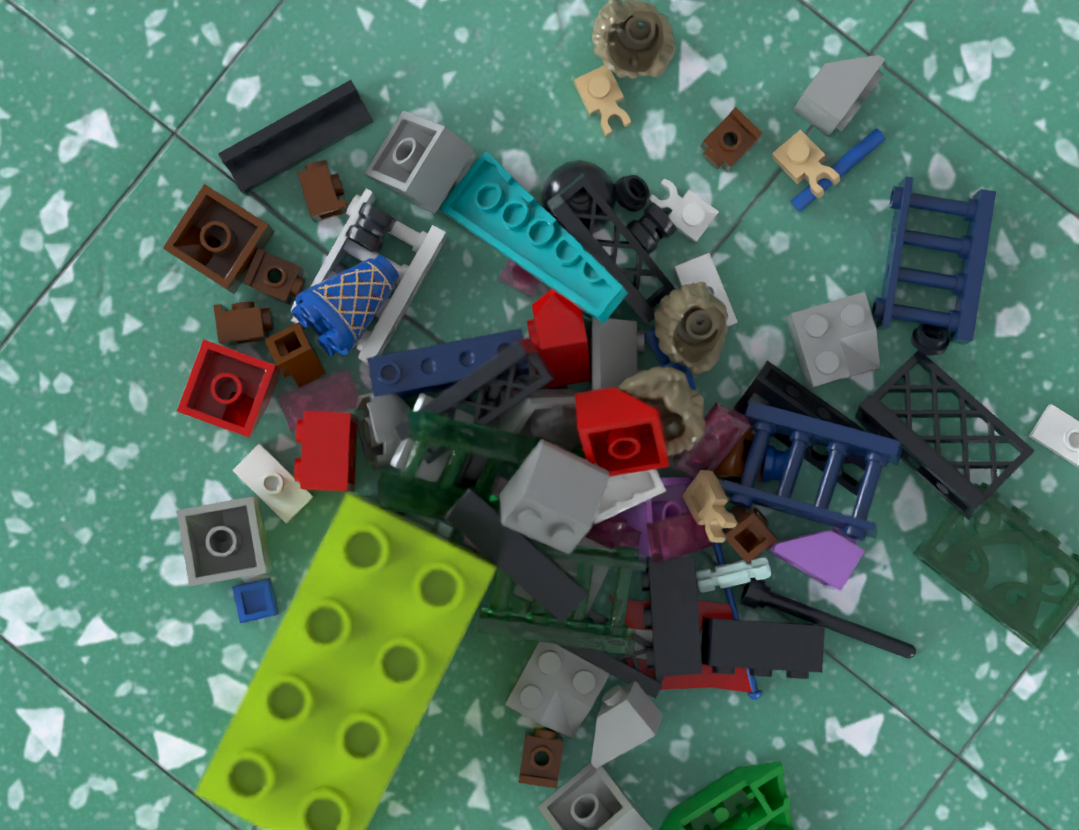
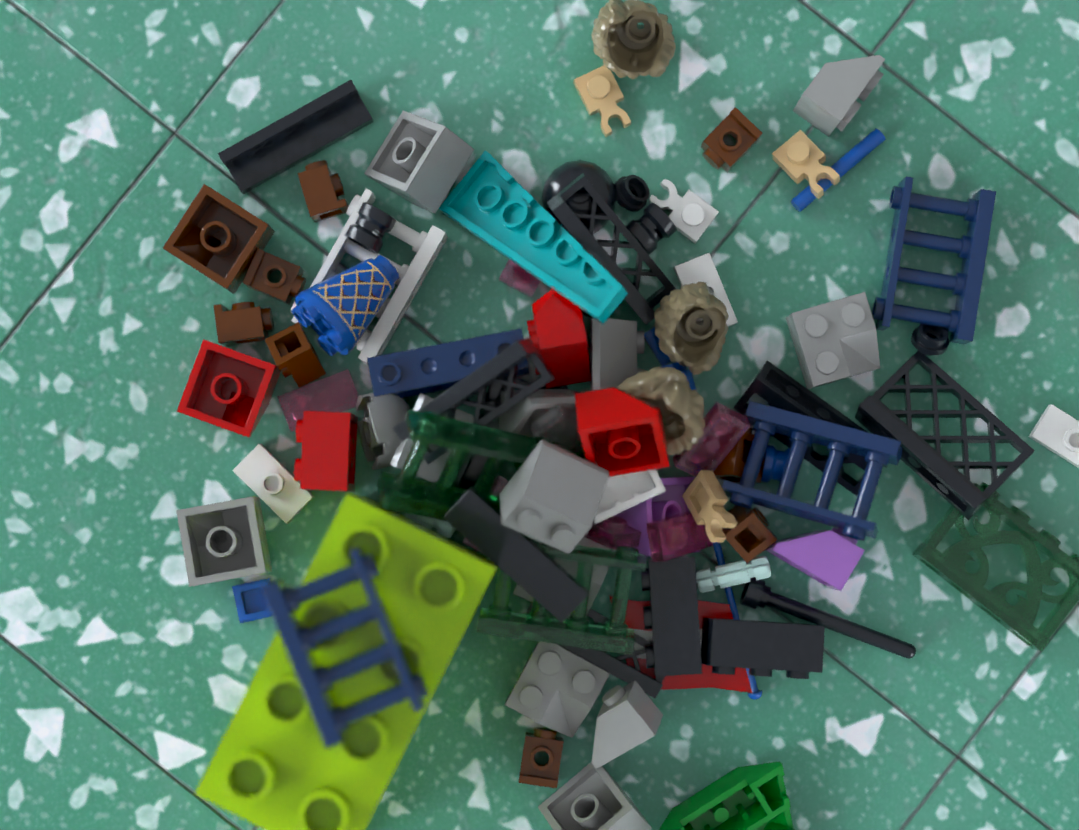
none -> dark blue fence [261,547,429,749]

